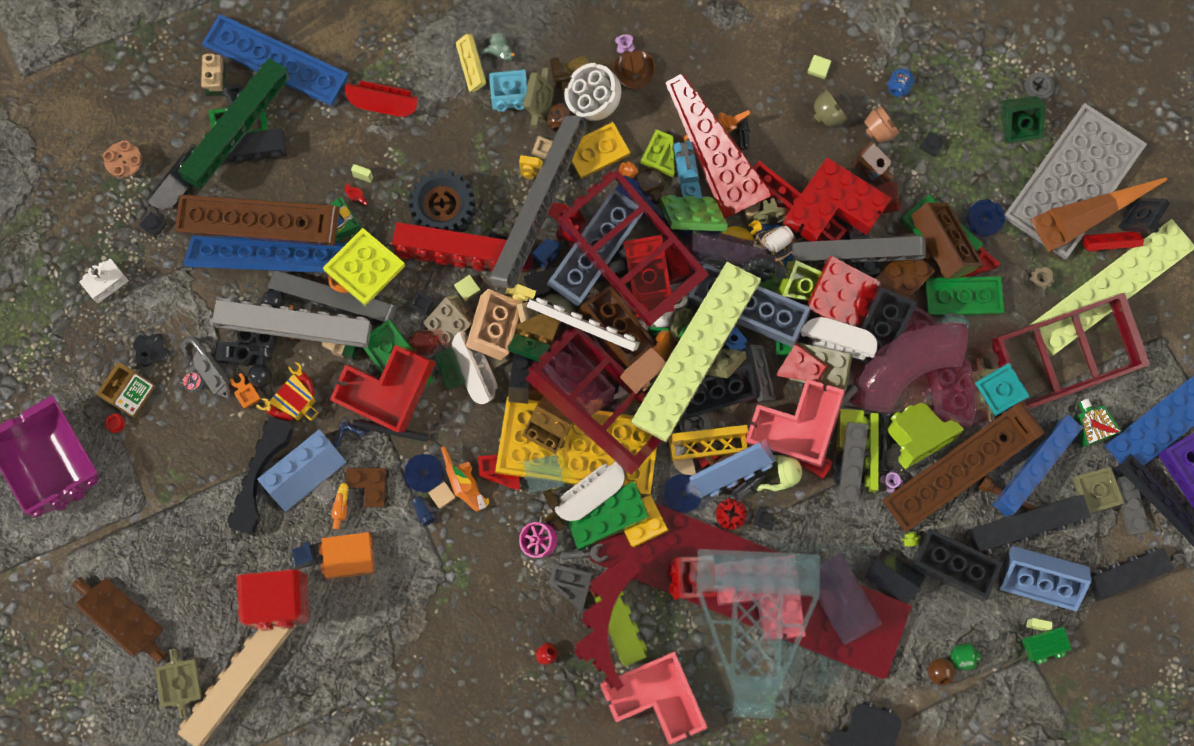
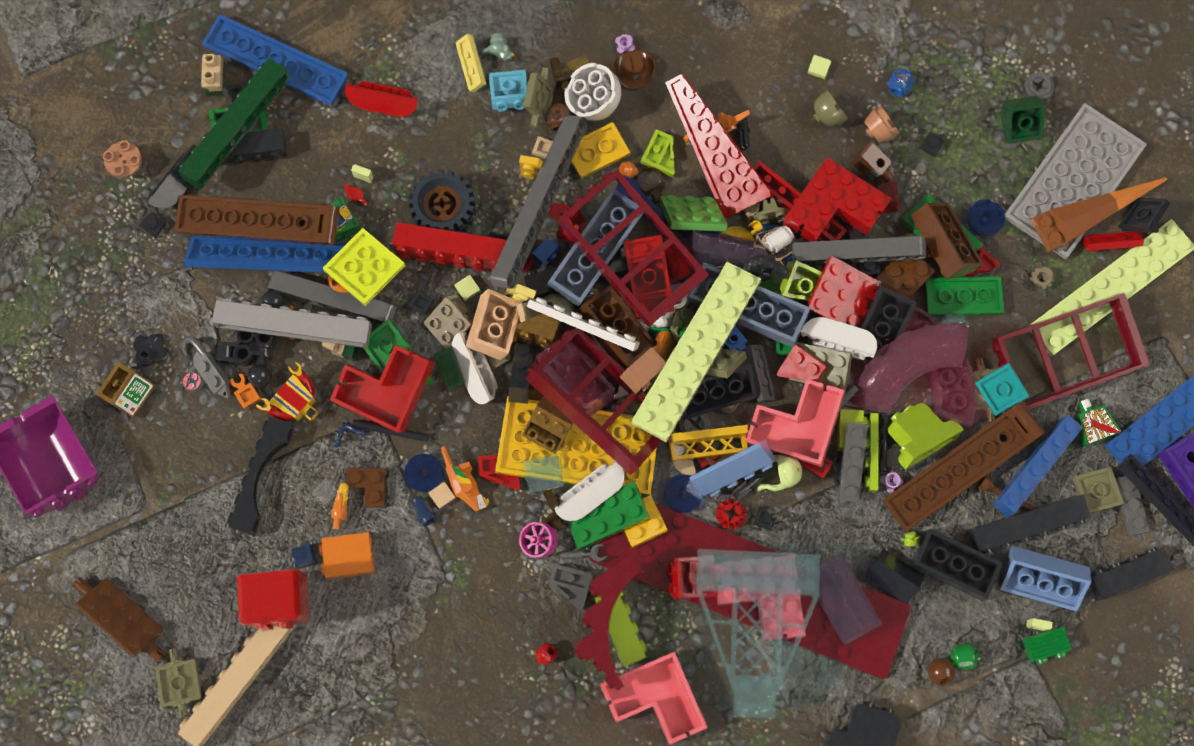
white brick [79,259,129,304] -> none
red plate [105,414,125,433] -> none
medium blue slope [258,429,347,512] -> none
clear red head [410,330,438,355] -> none
dark green plate [508,333,551,362] -> none
dark azure plate [673,141,702,198] -> none

